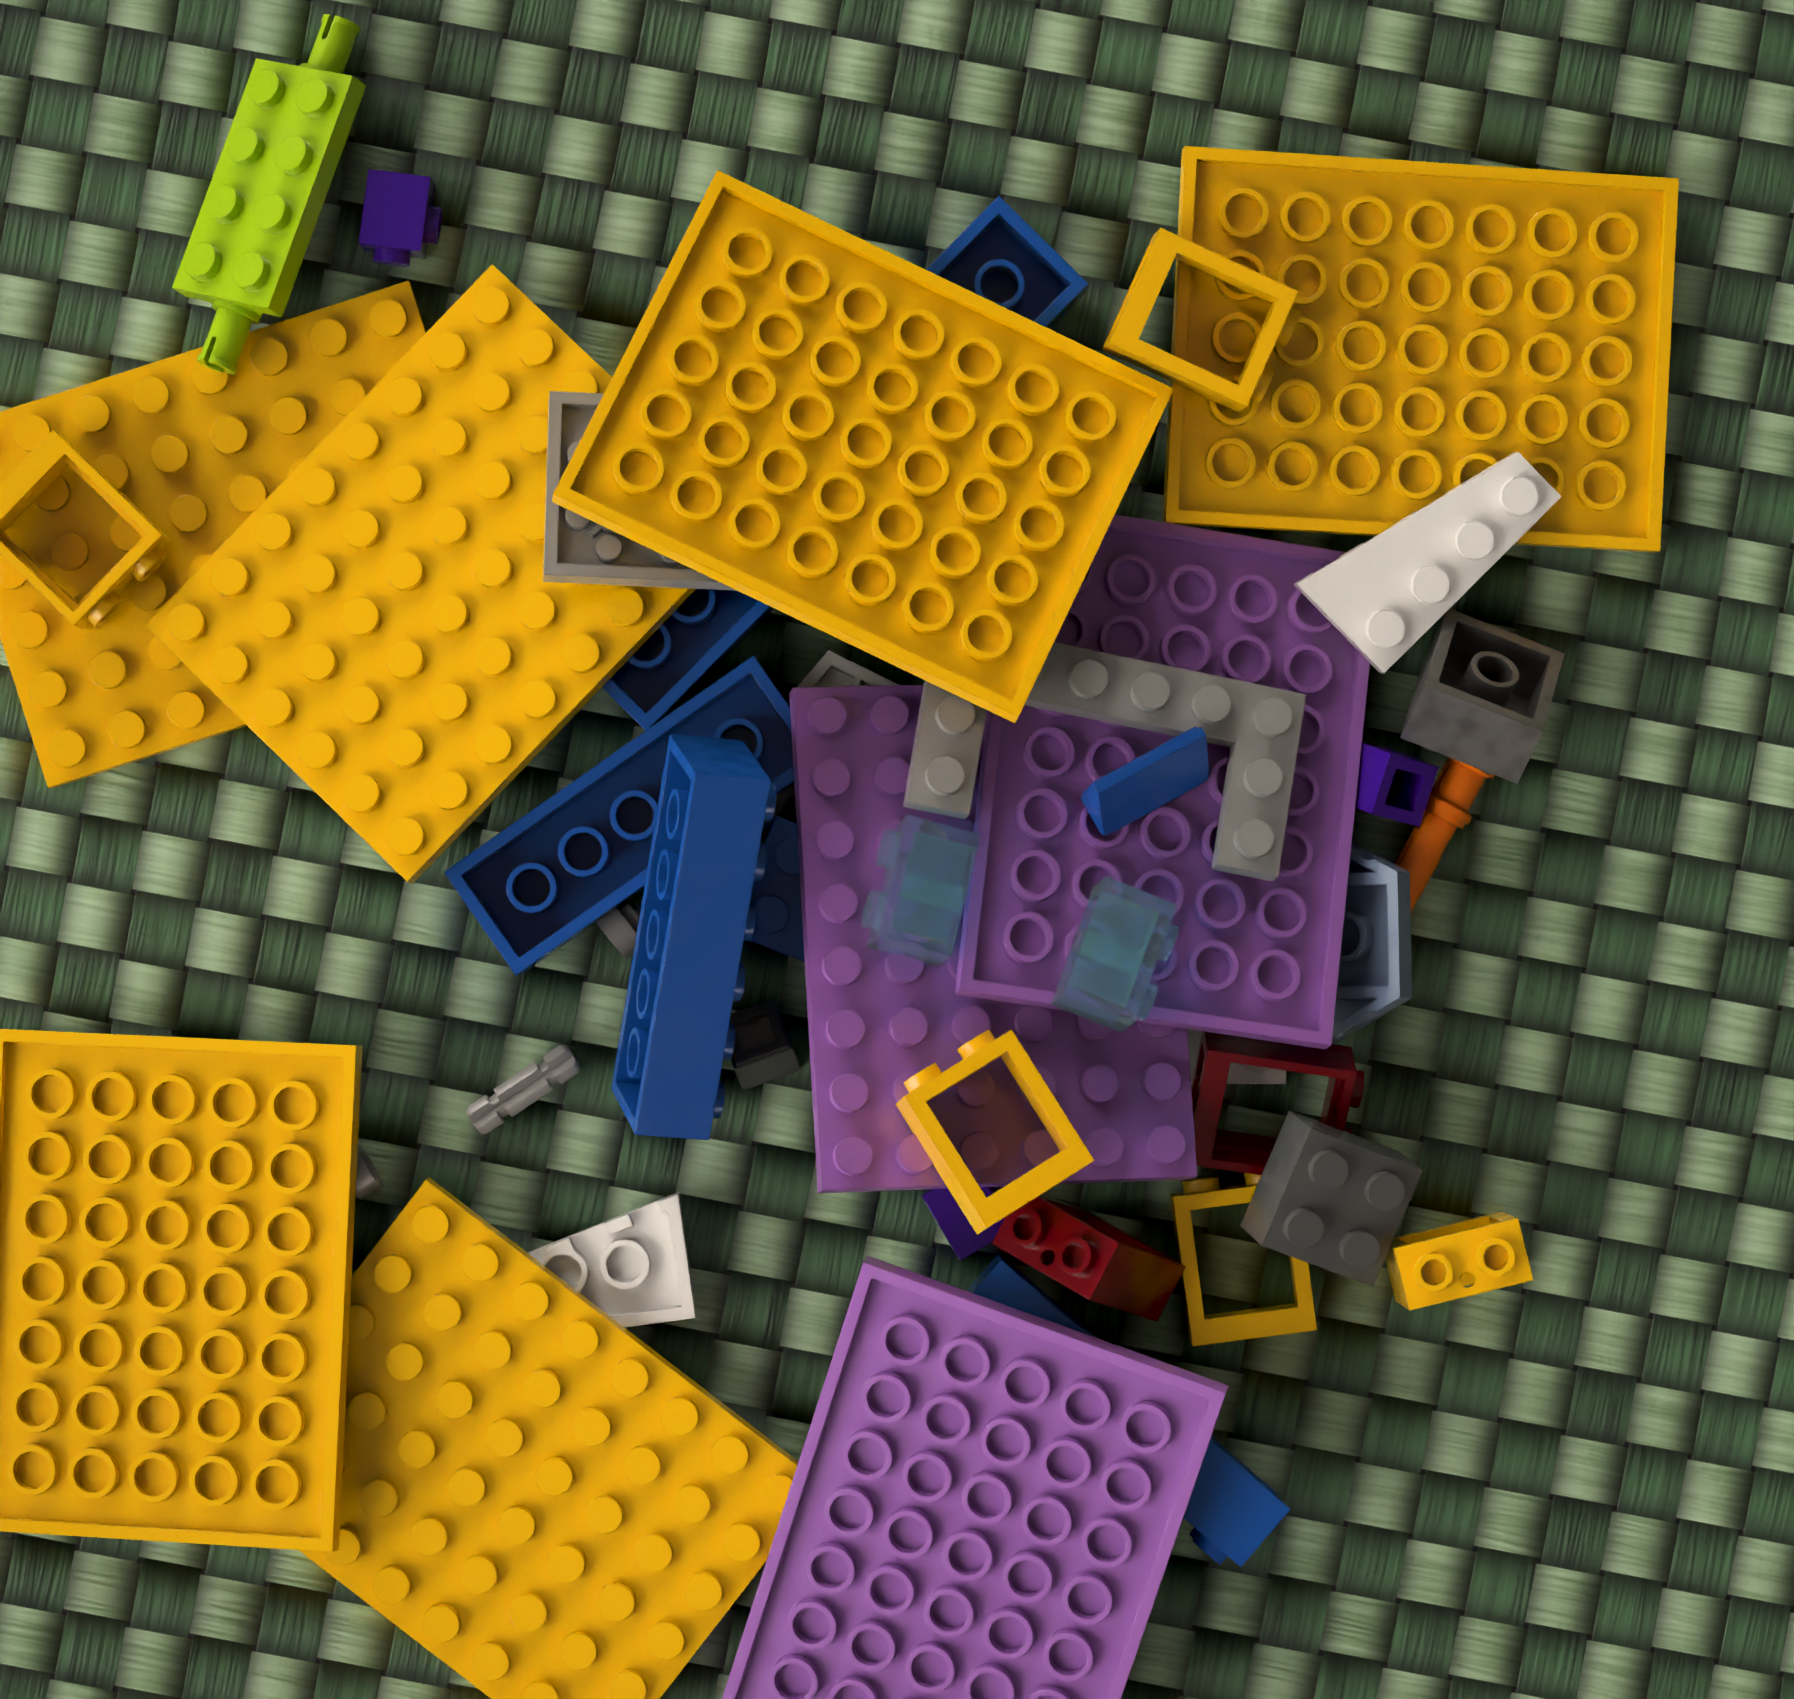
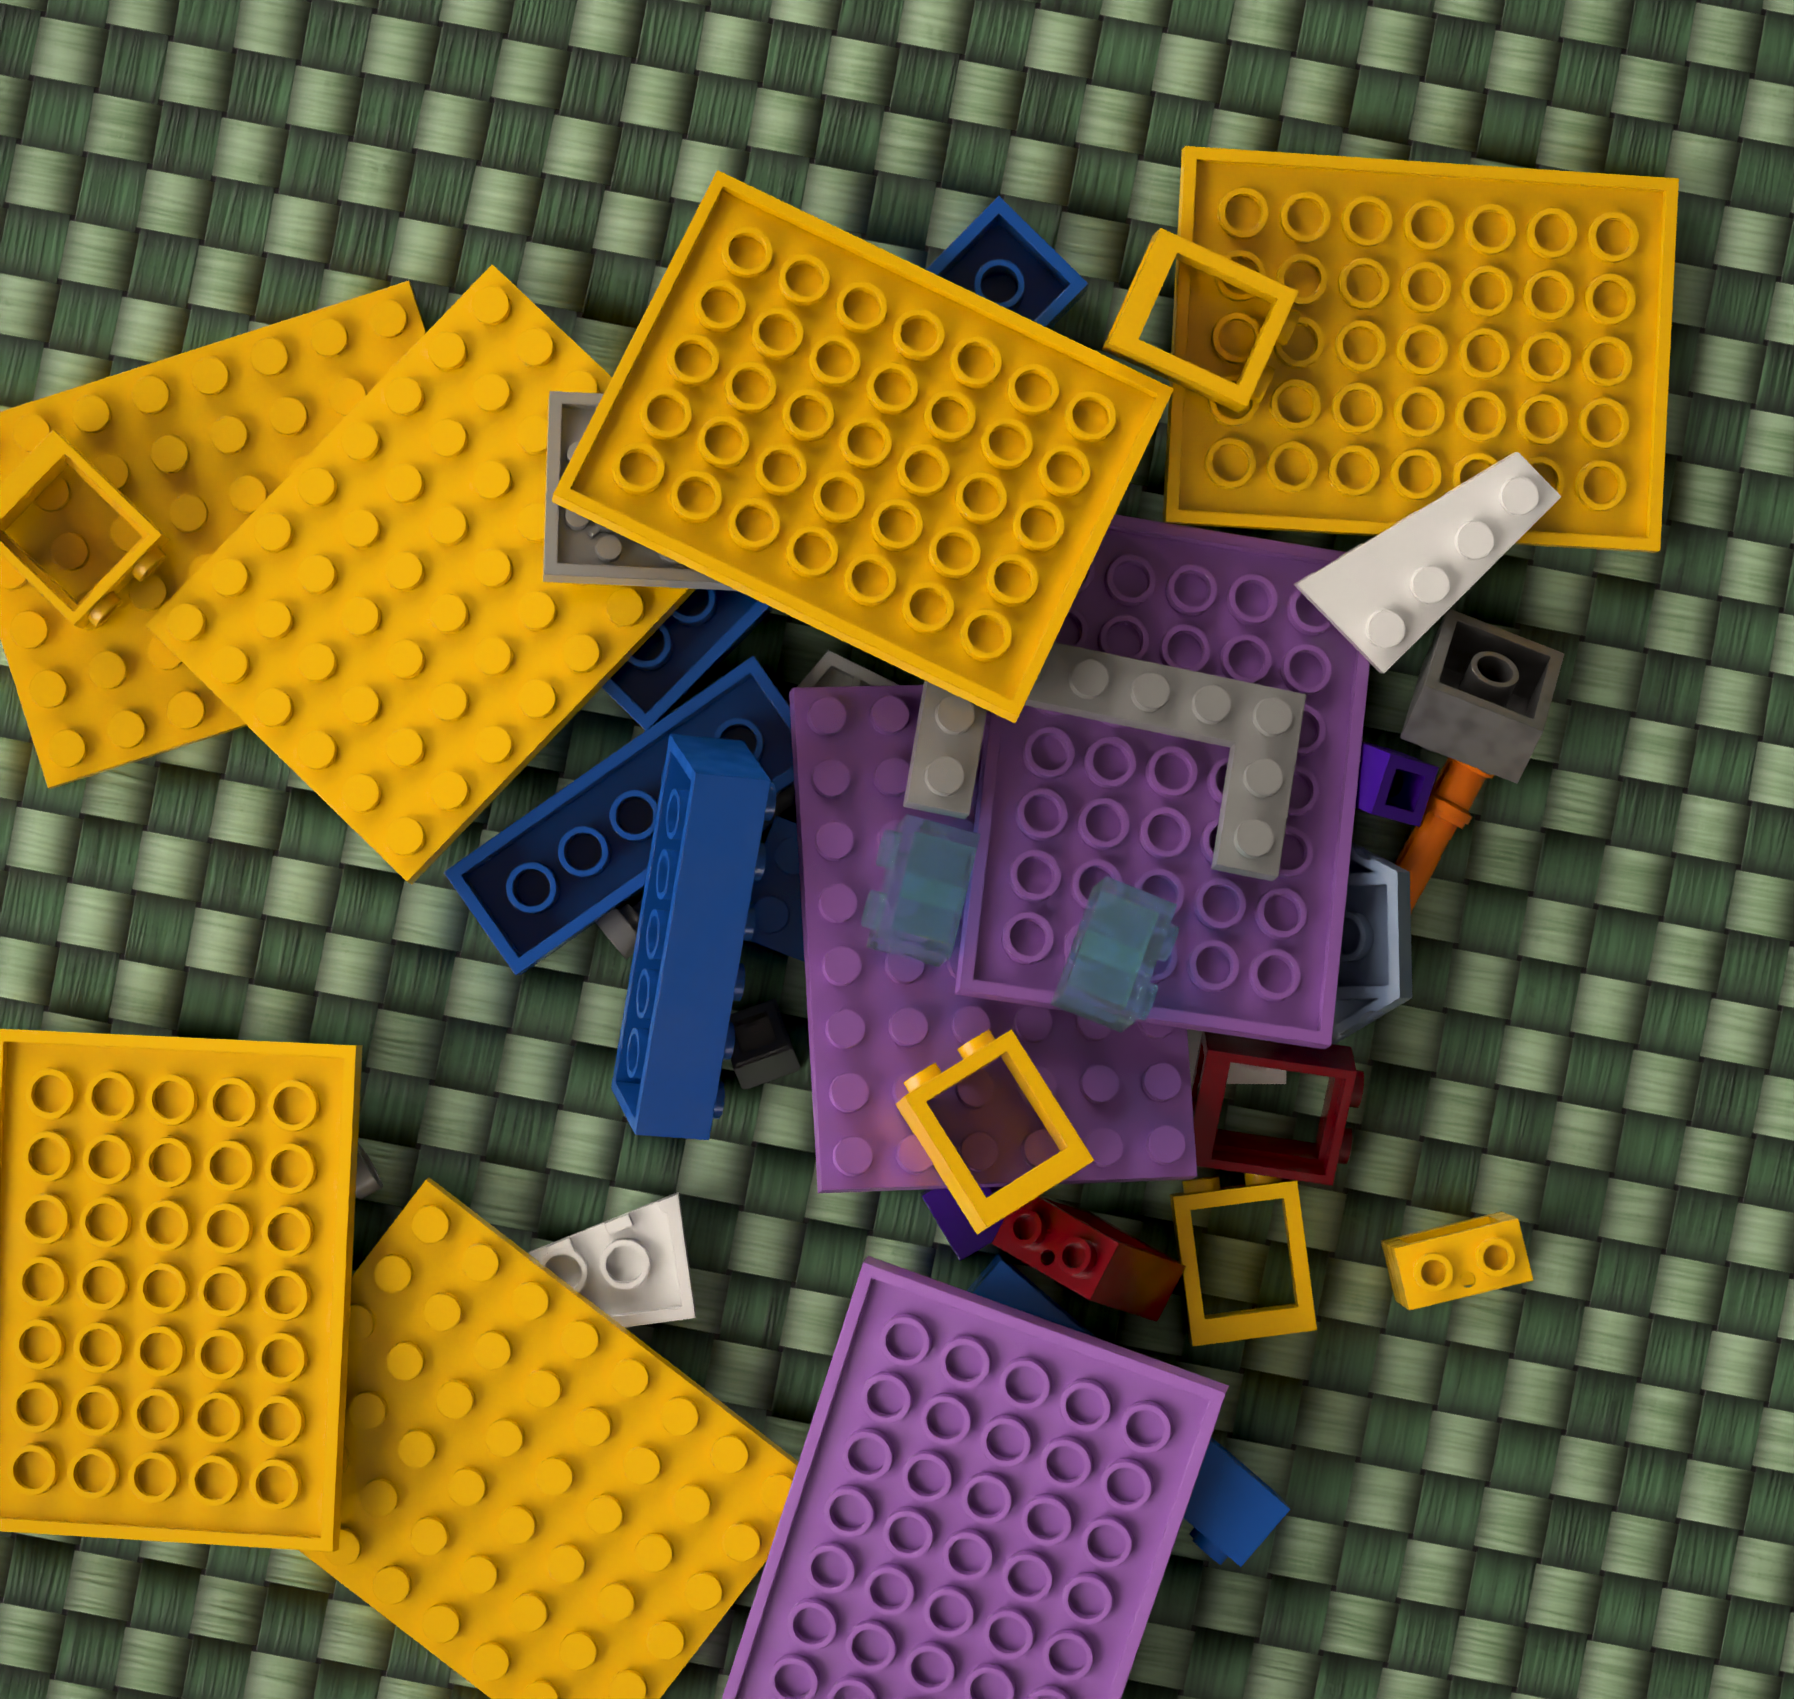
lime plate [172,14,366,375] -> none
dark purple brick [359,169,443,267] -> none
light grey axle [466,1044,581,1134] -> none
blue slope [1080,726,1209,835] -> none
dark grey brick [1240,1111,1423,1286] -> none

